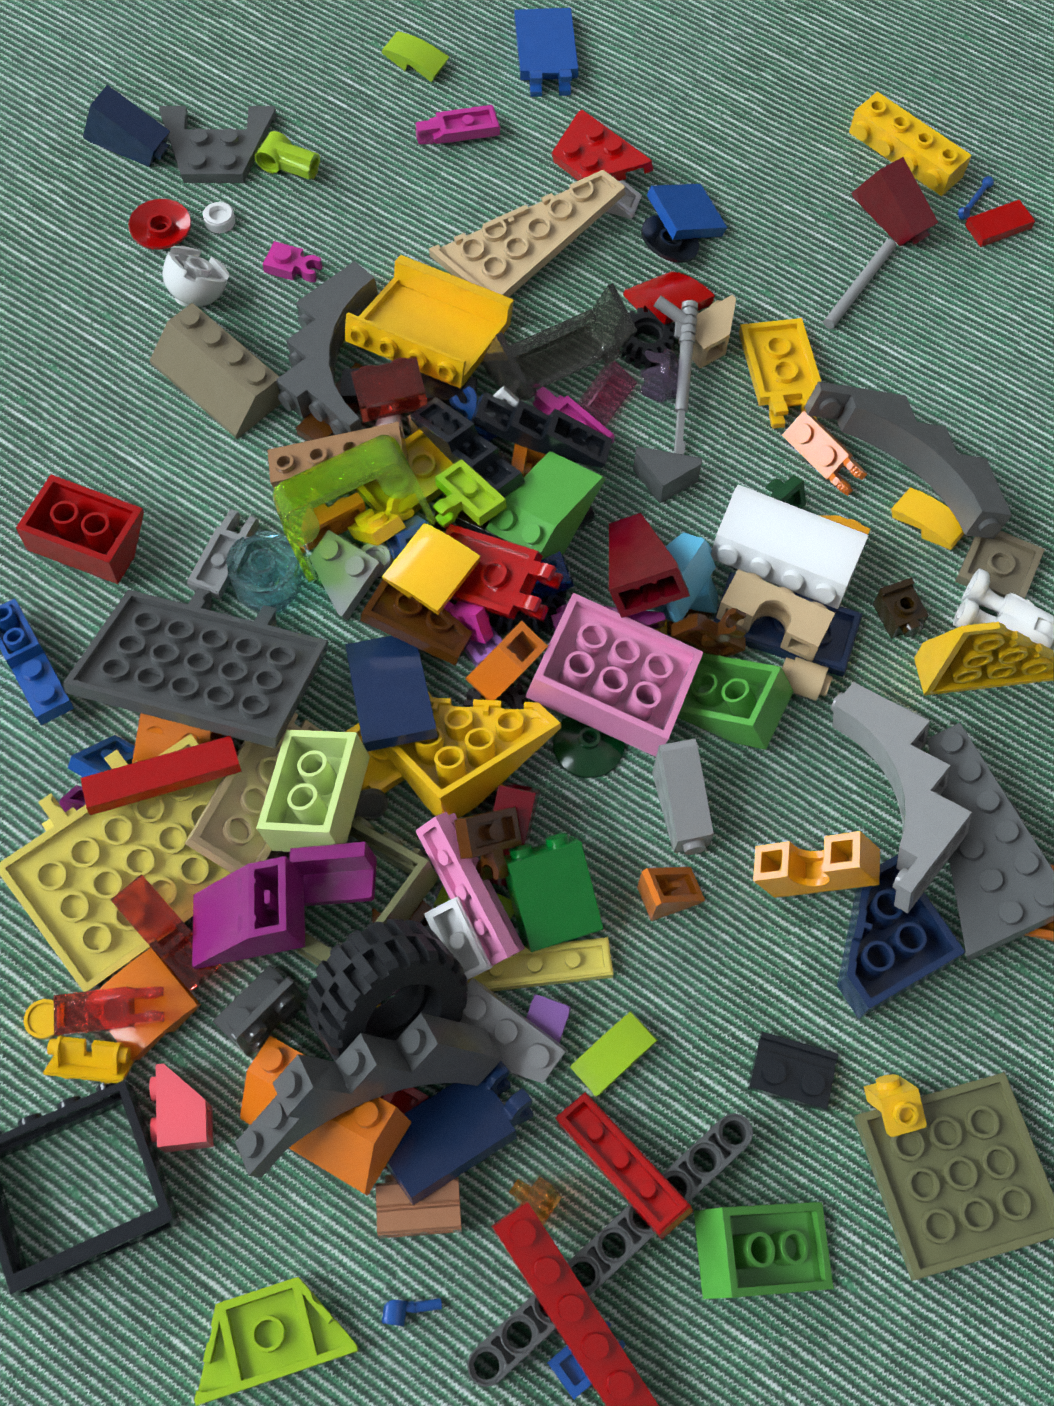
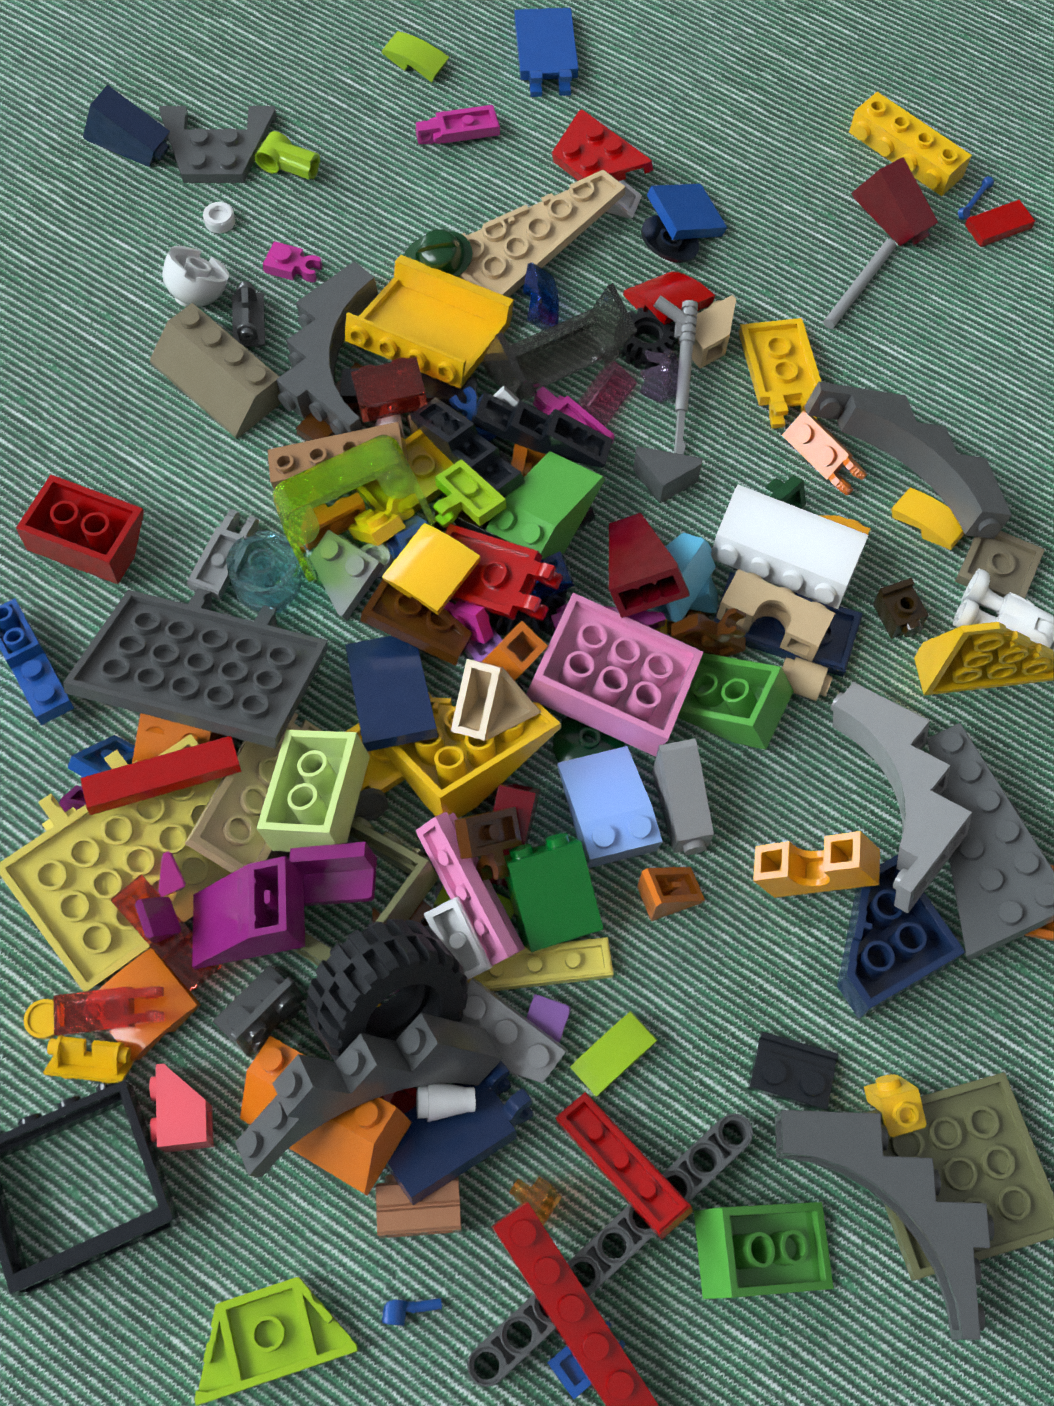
red dish [128,199,191,250] -> none
none -> magenta slope [135,897,181,943]
none -> dark pink slope [158,851,186,897]
none -> dark grey hinge [232,281,265,347]
none -> dark green piece [404,229,473,277]
none -> white cone [416,1083,476,1122]
none -> tan slope [451,659,541,740]
none -> clear blue slope [523,262,559,333]
none -> light blue slope [557,746,663,868]
none -> dark grey arch [775,1110,994,1340]

